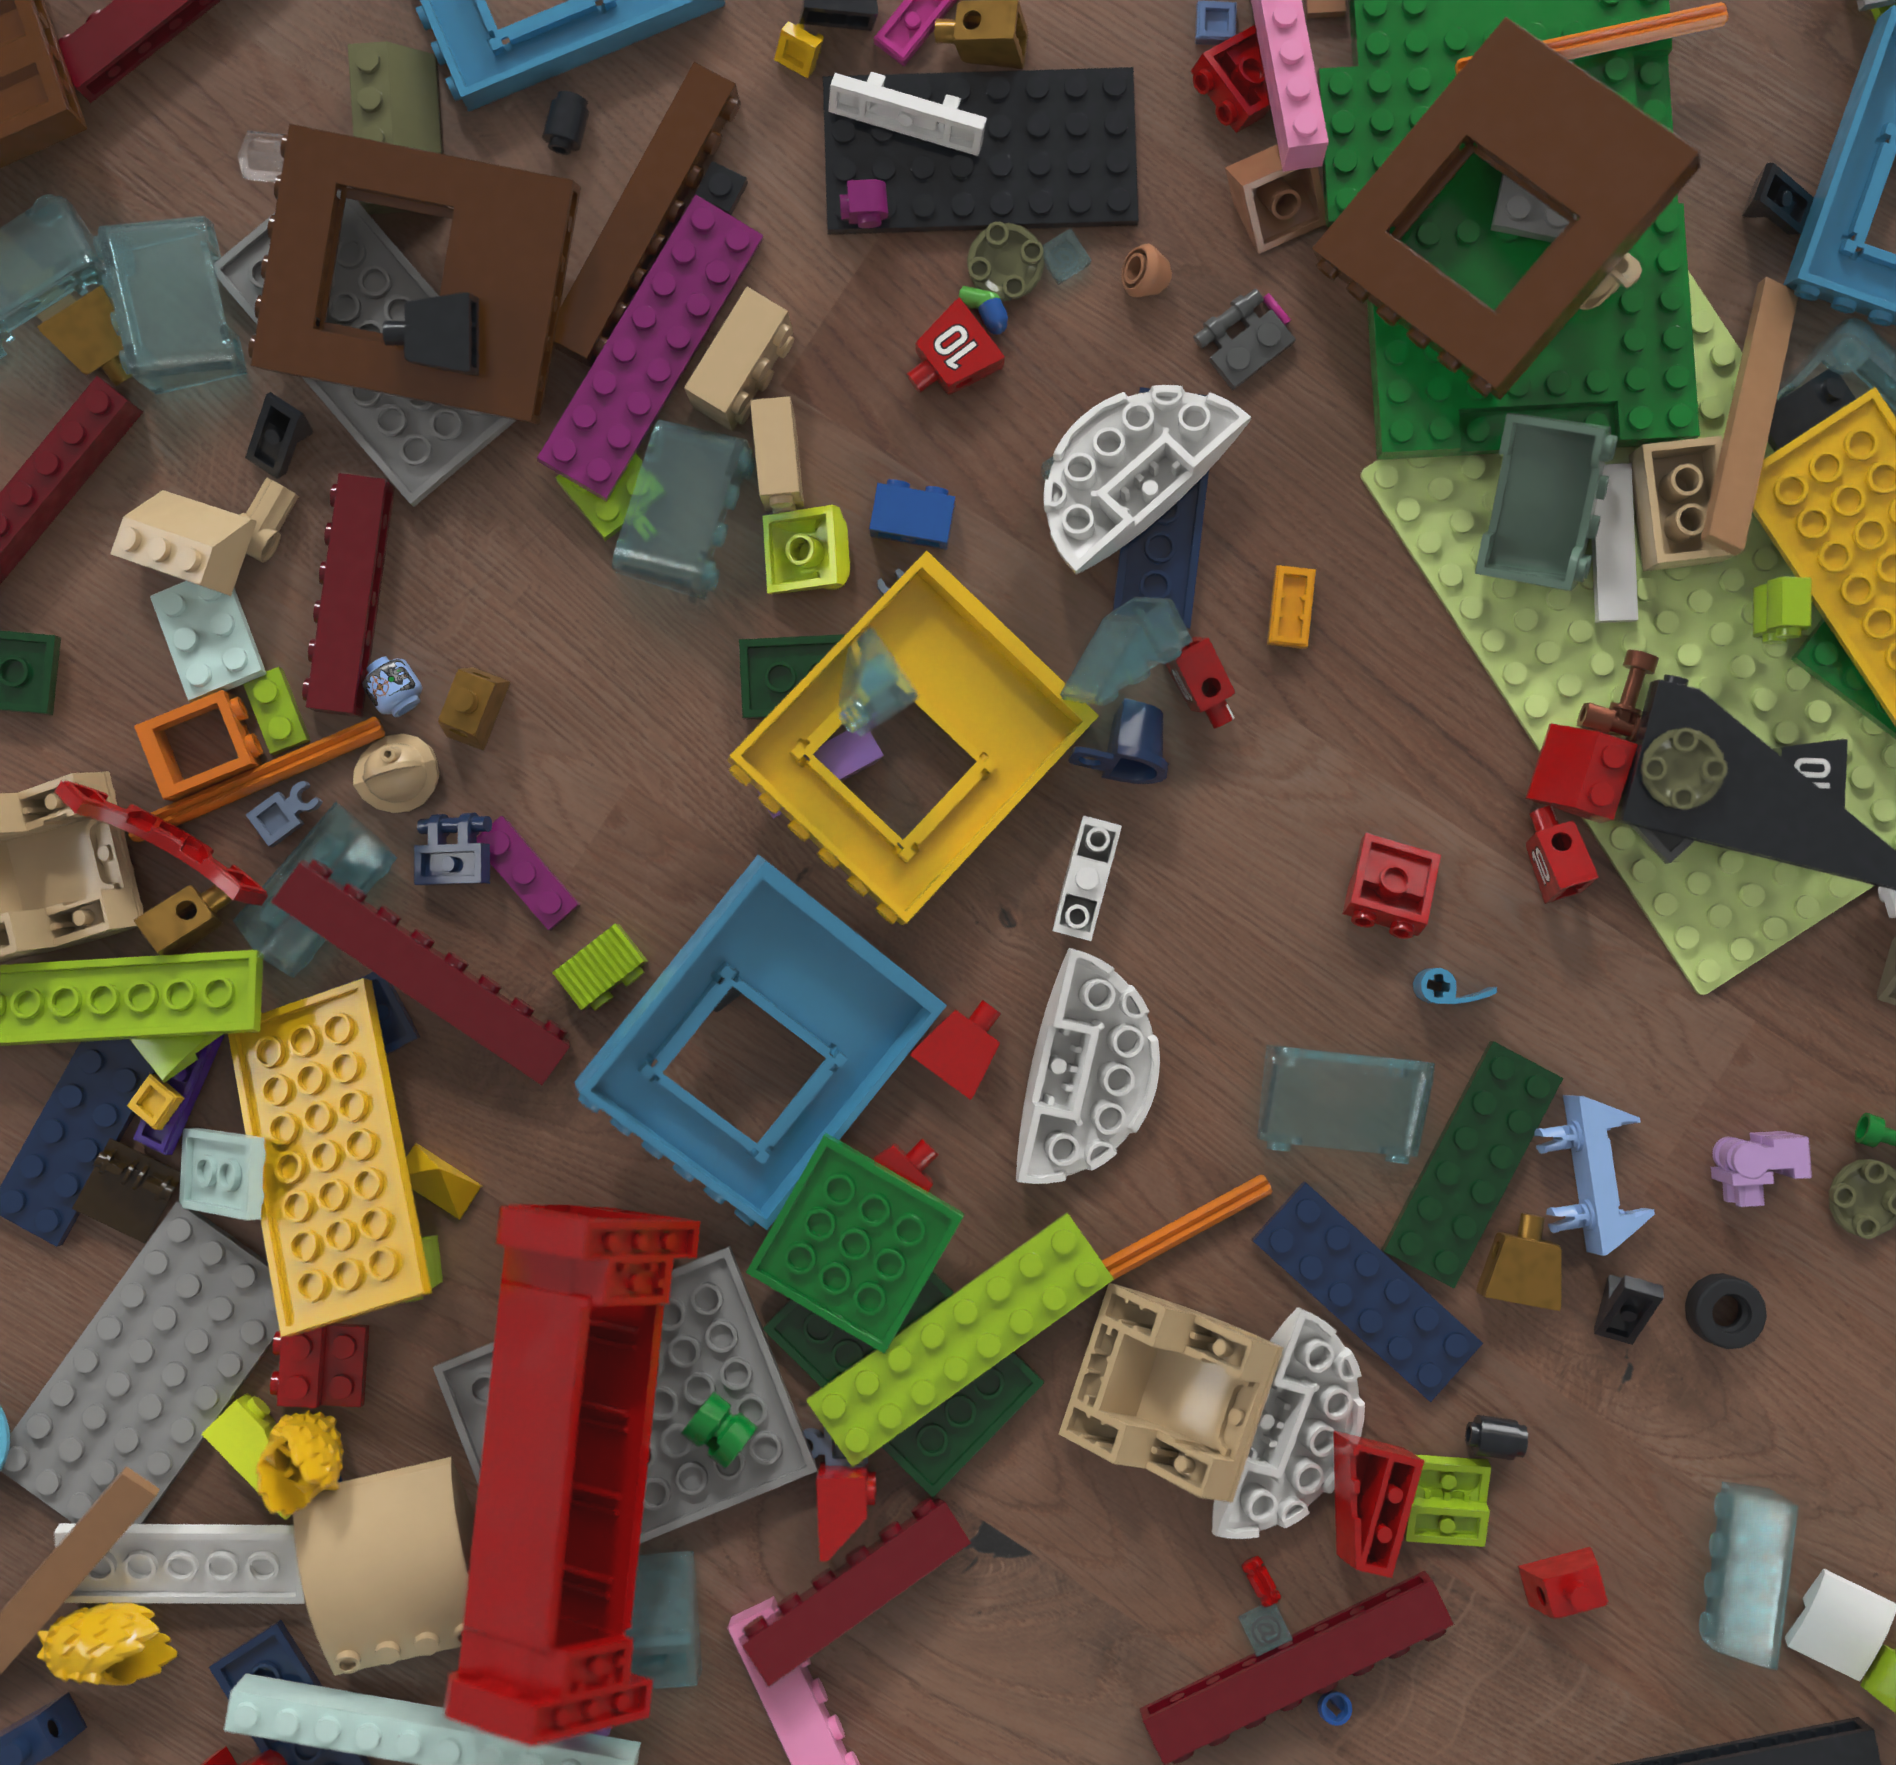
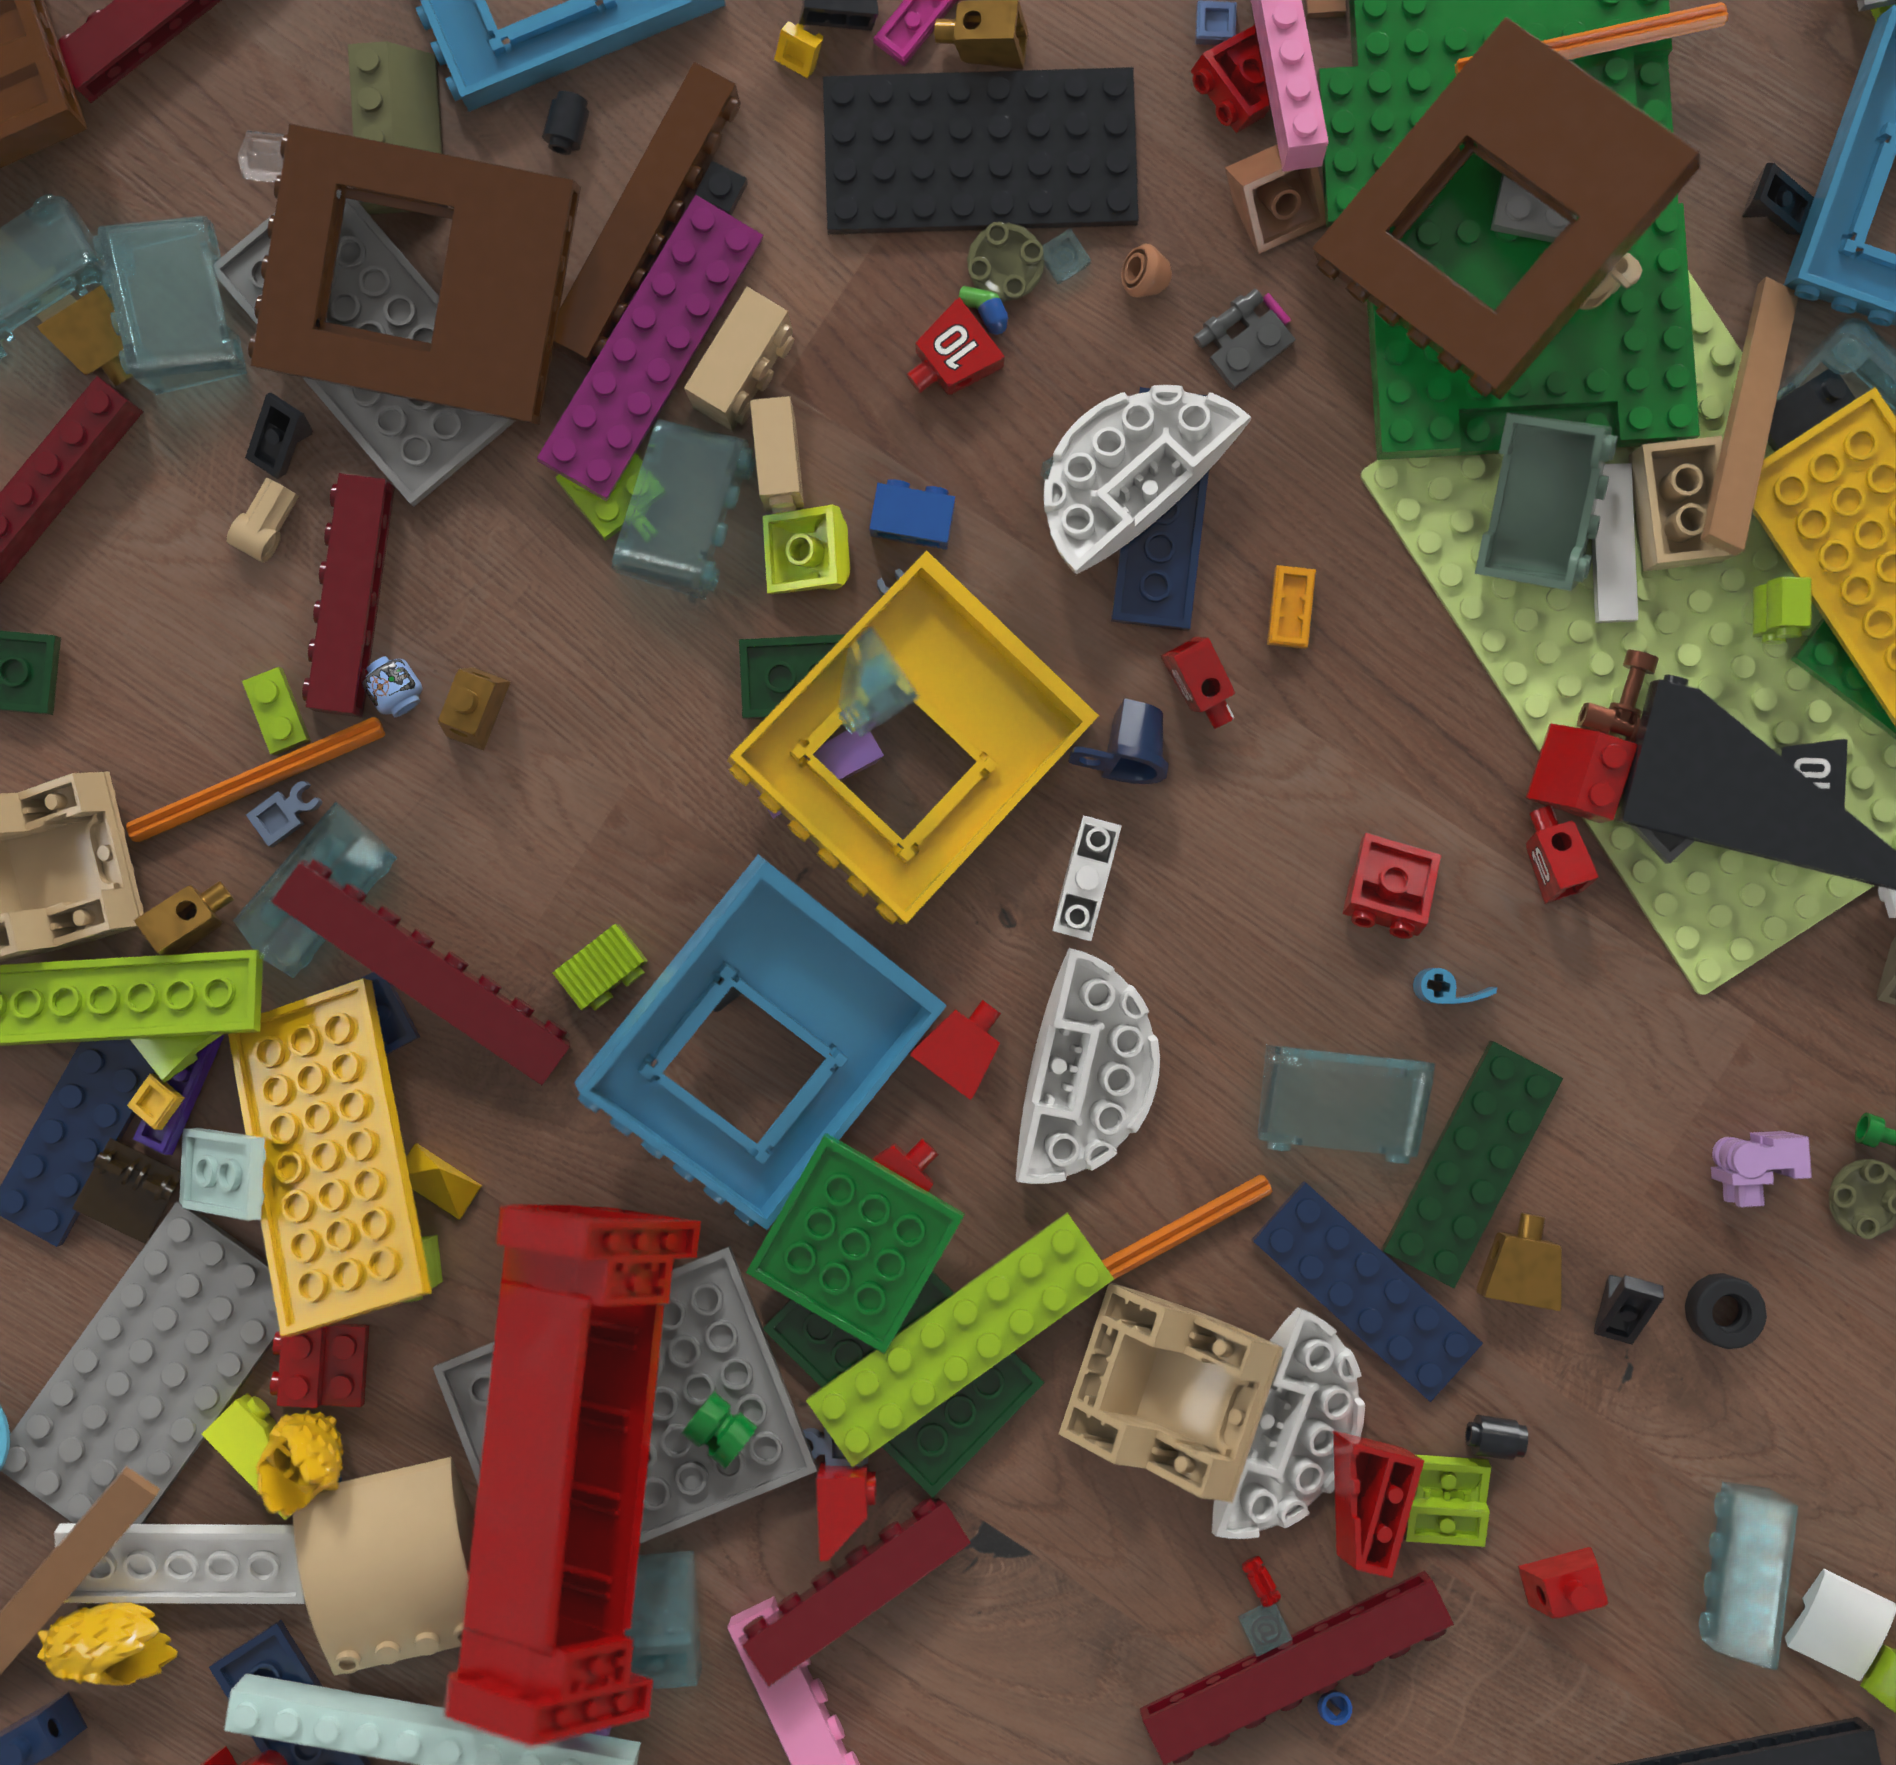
red tile [54,780,268,906] -> none
tan slope [110,490,257,596] -> none
orange window [134,690,263,802] -> none
light aqua plate [150,581,267,702] -> none
tan helmet [353,733,440,813] -> none
black torso [383,292,479,376] -> none
dark blue plate [414,813,492,886] -> none
magenta plate [477,816,580,931] -> none
white hinge [828,72,987,156] -> none
magenta plate [839,179,889,228] -> none
clear light blue slope [1060,597,1193,706] -> none
light blue hose [1534,1095,1655,1256] -> none
olive dish [1641,728,1727,810] -> none

